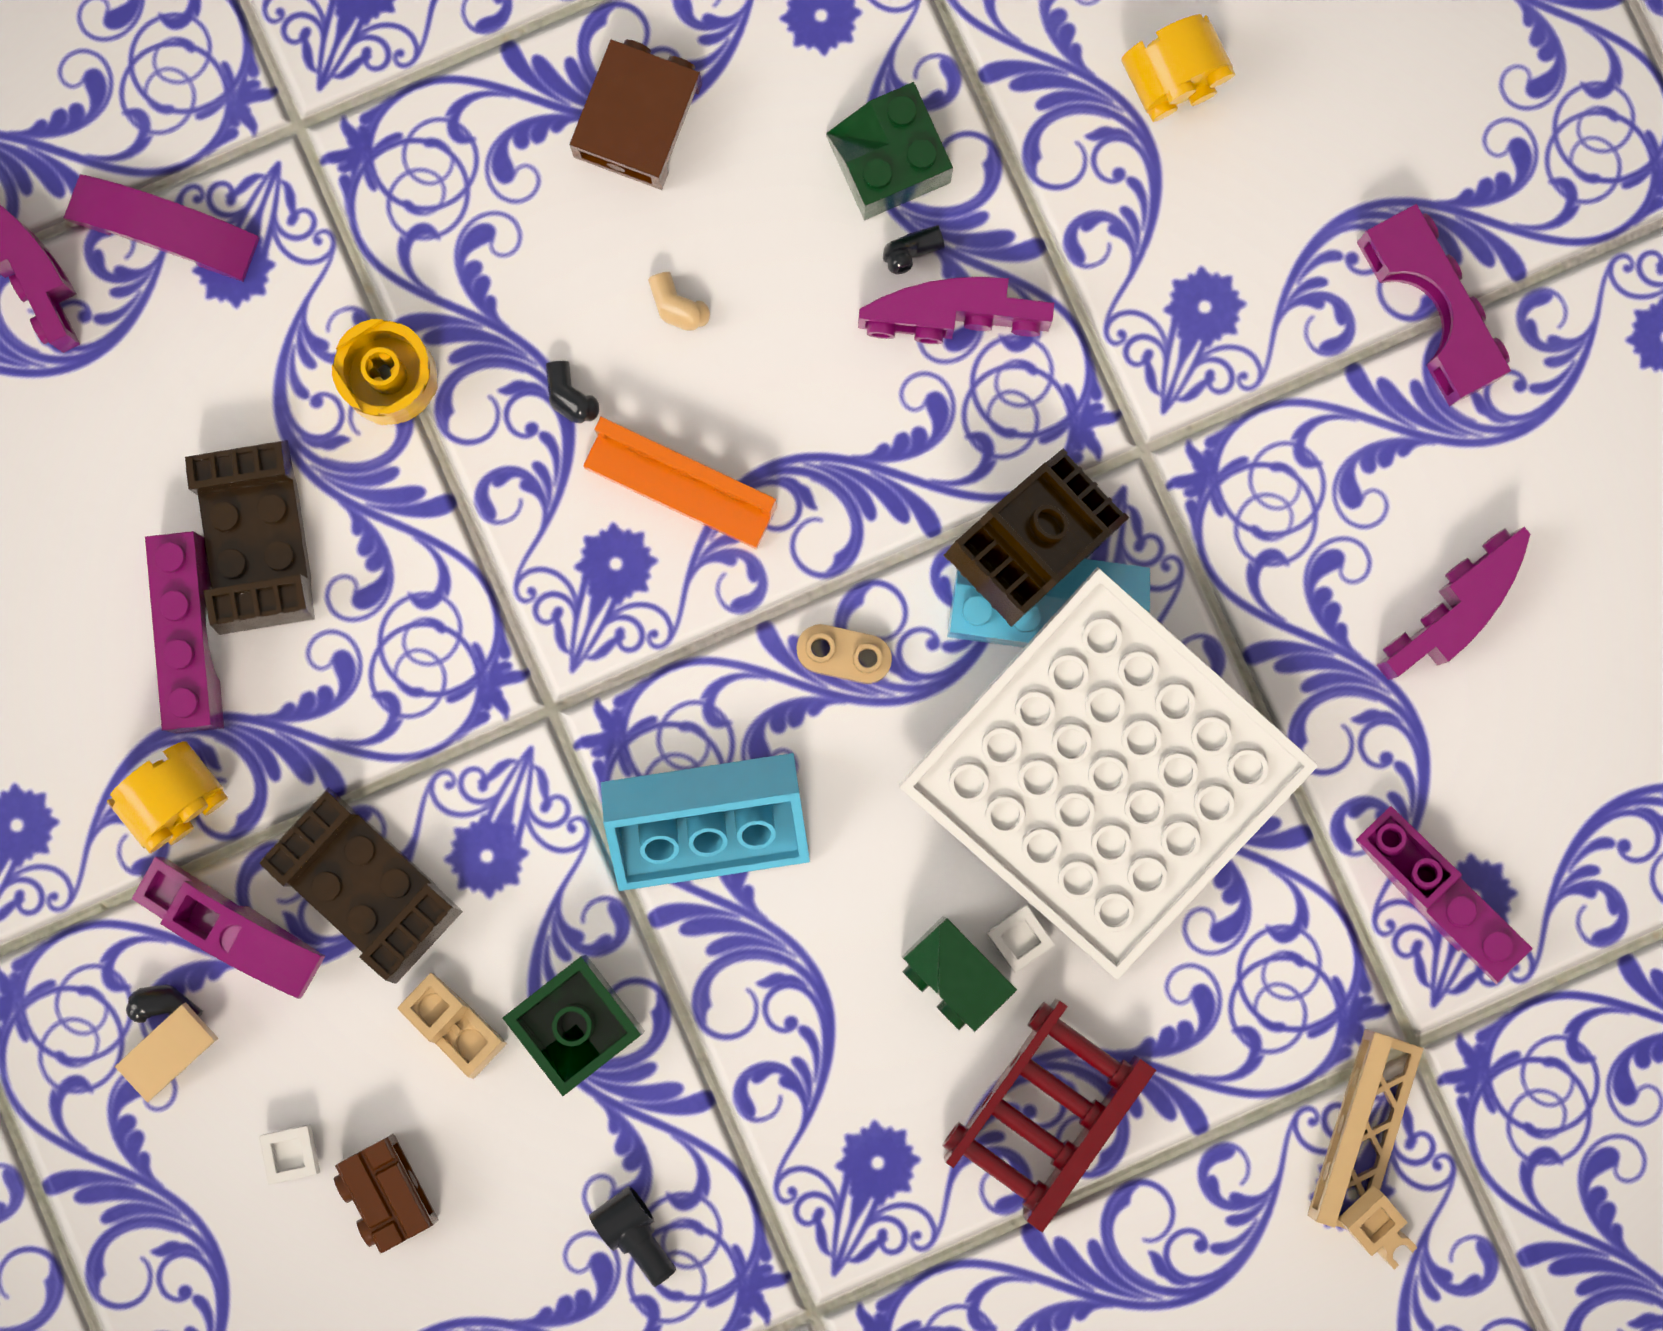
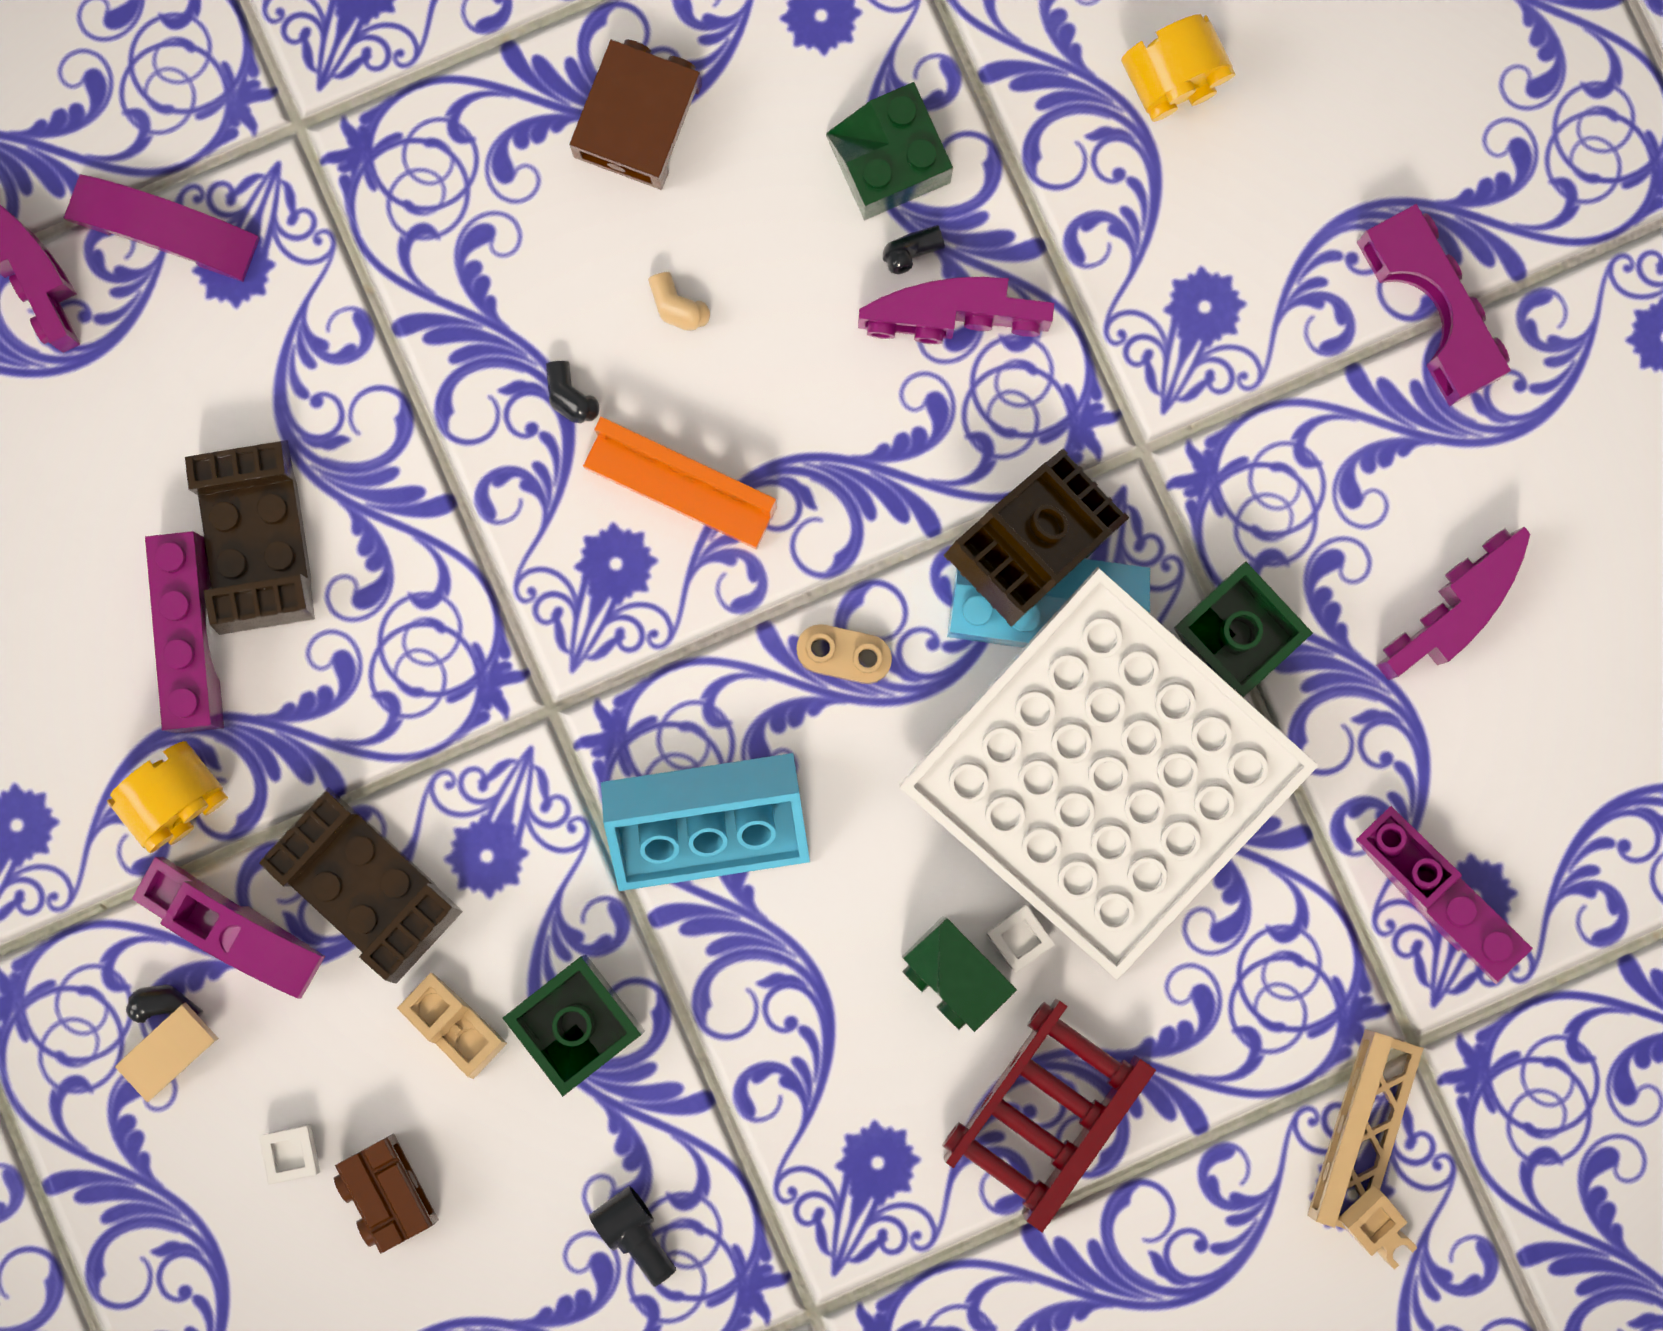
yellow brick [332,319,438,425] -> none
none -> dark green slope [1174,561,1313,698]

